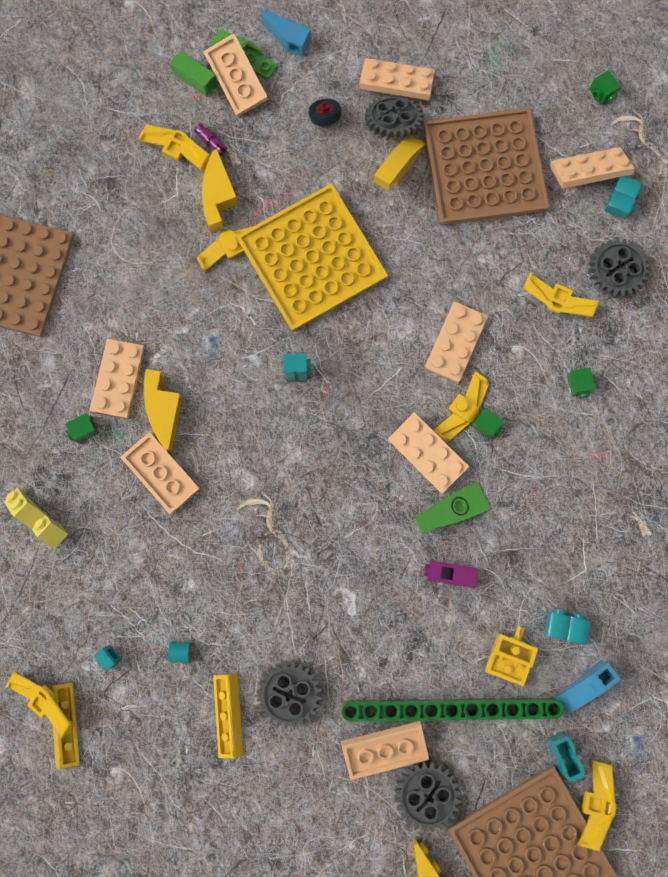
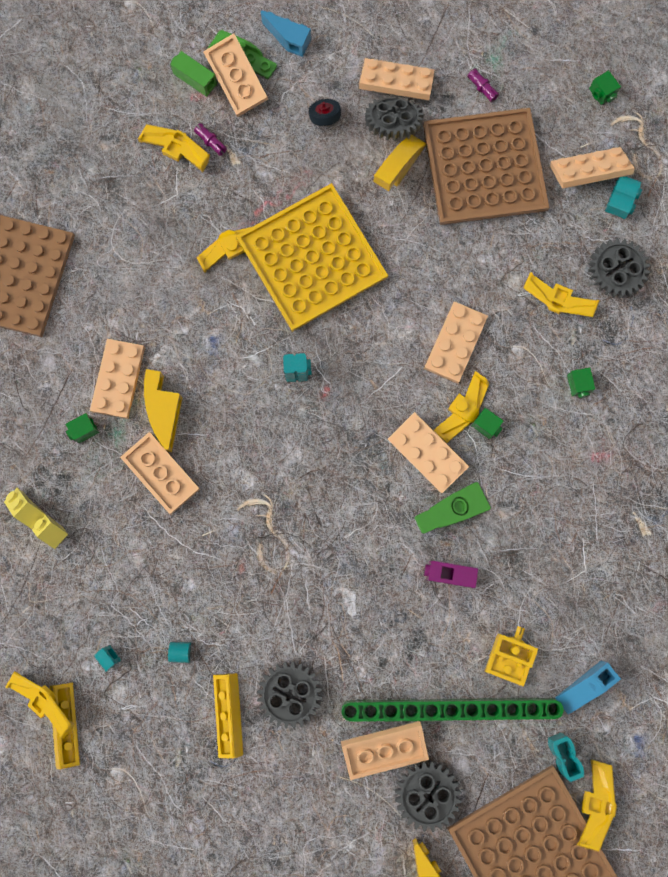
yellow slope [202,149,238,233] -> none
teal brick [544,609,591,645] -> none
none -> magenta pin [467,68,499,103]

